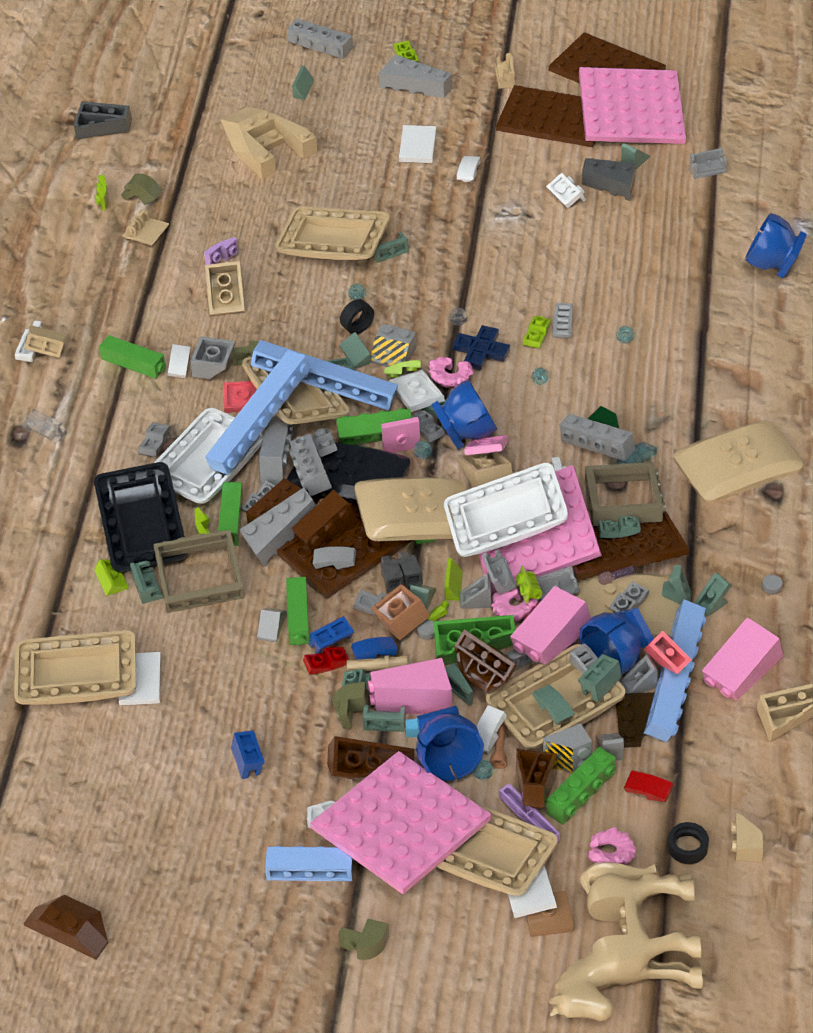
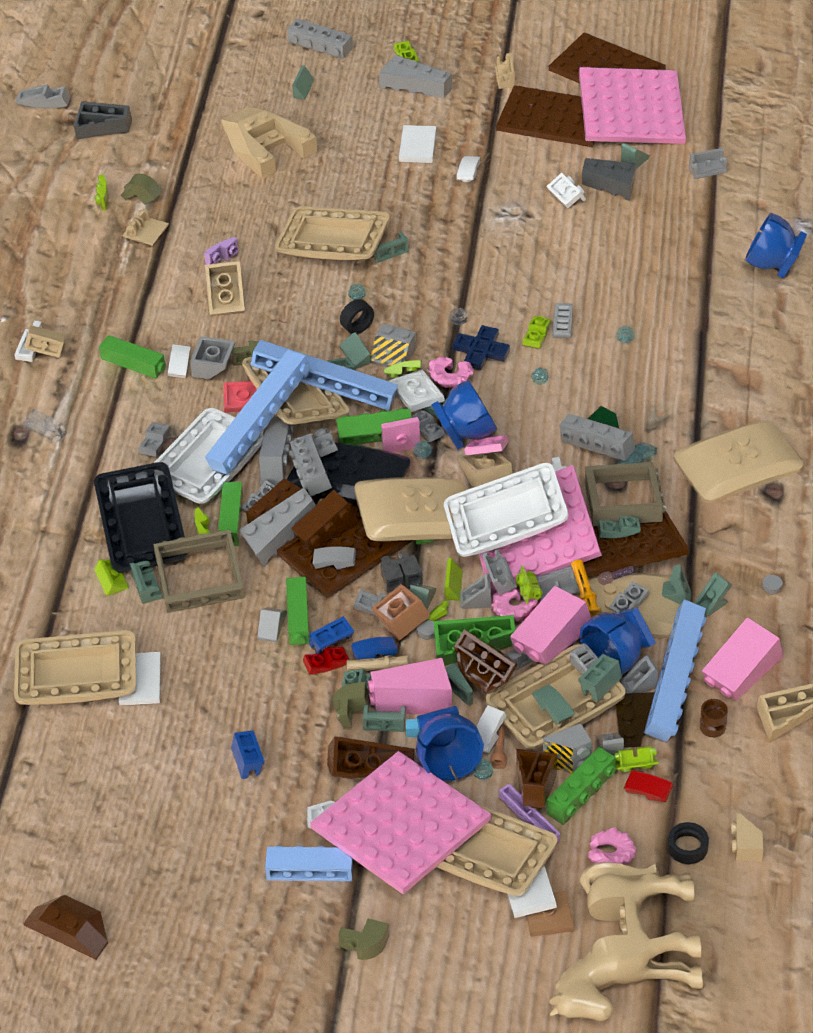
coral slope [644,631,692,674] -> none
none -> light grey slope [16,84,71,108]
none -> light orange pin [571,559,602,618]
none -> lime hinge [614,746,659,772]
none -> reddish brown wheel [700,699,728,738]

